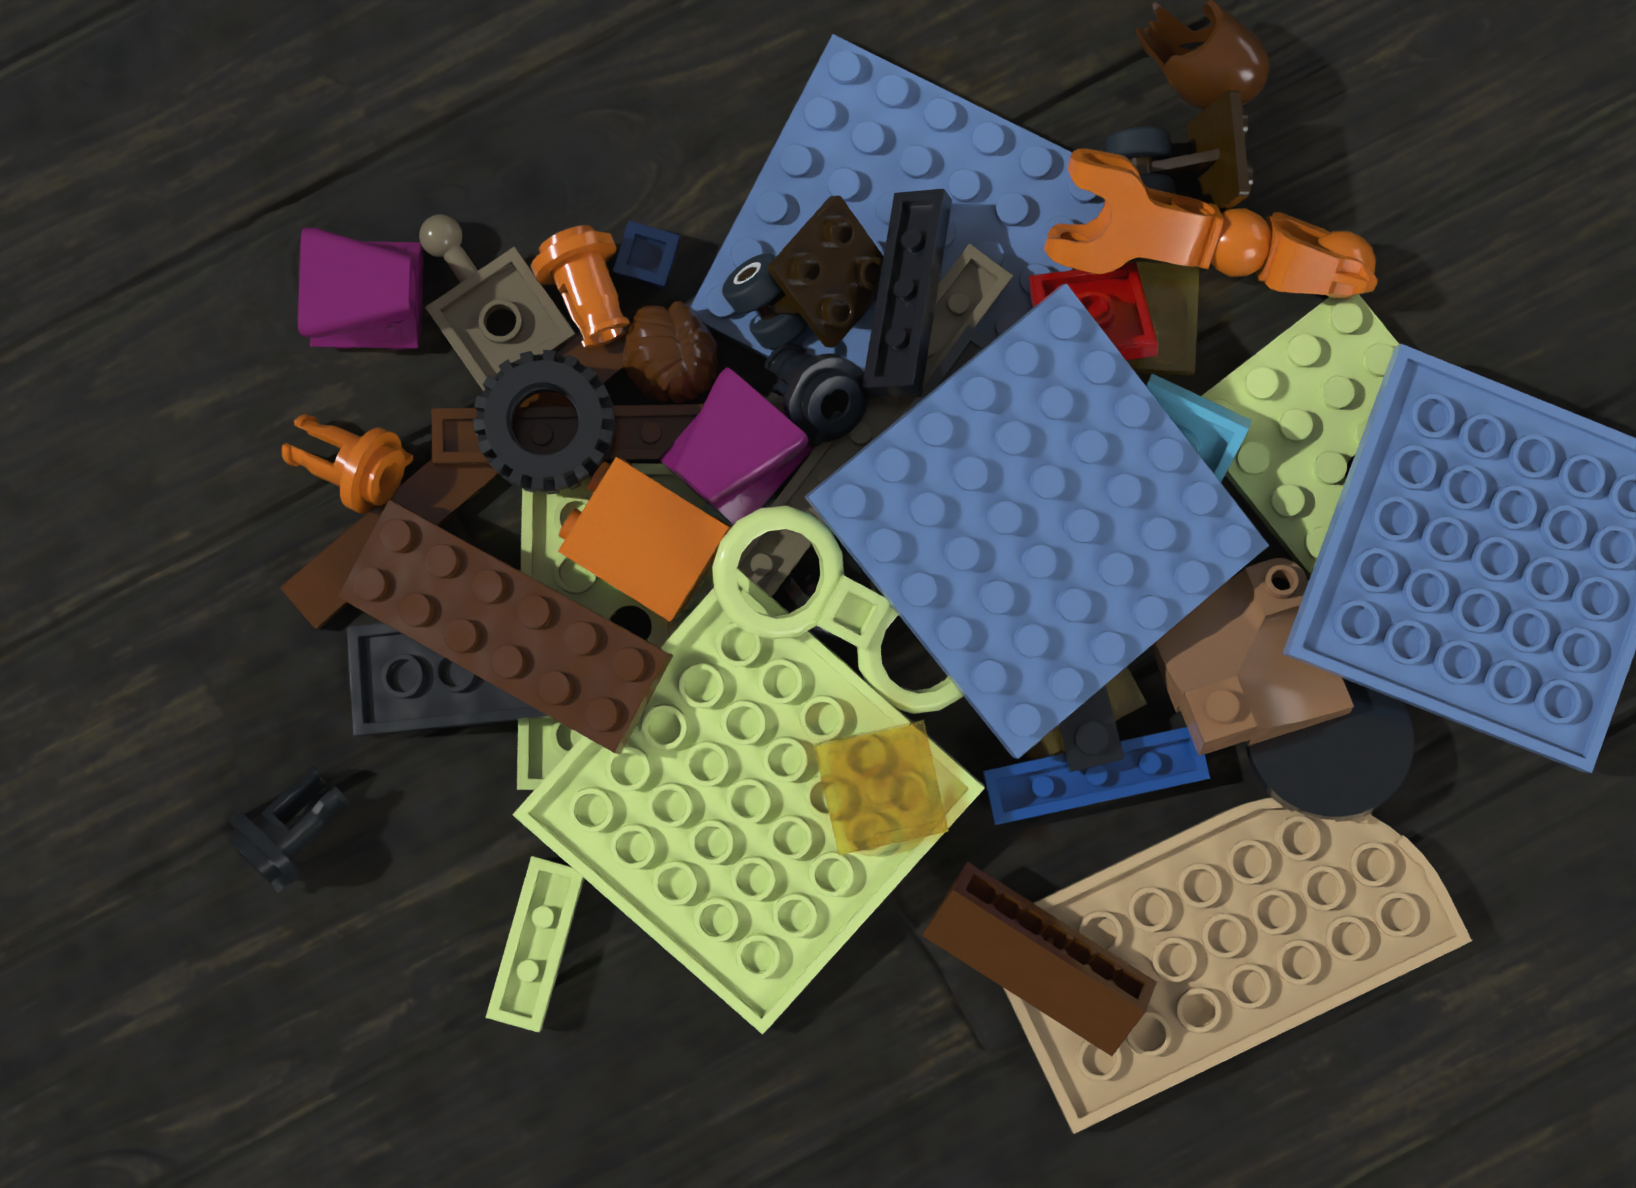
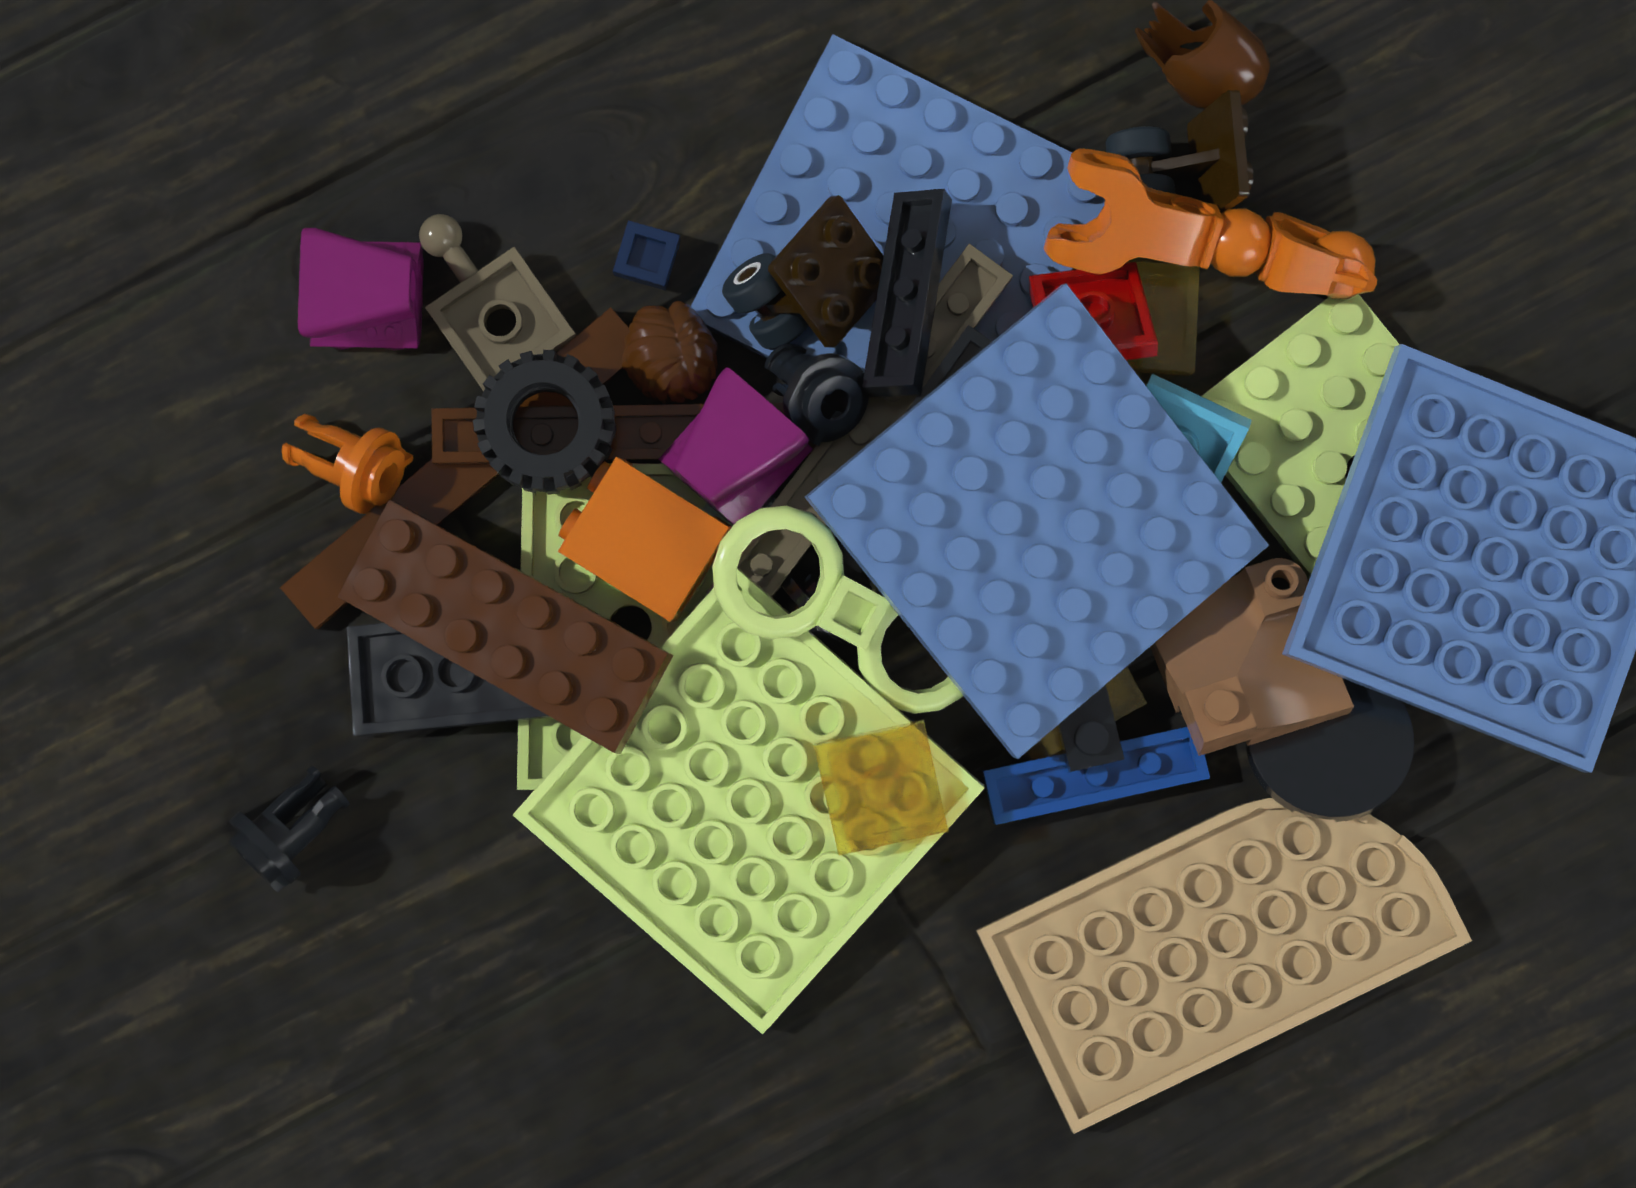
yellowish green plate [486,856,584,1032] -> none
orange piece [531,225,630,348] -> none
reddish brown brick [922,862,1157,1056] -> none

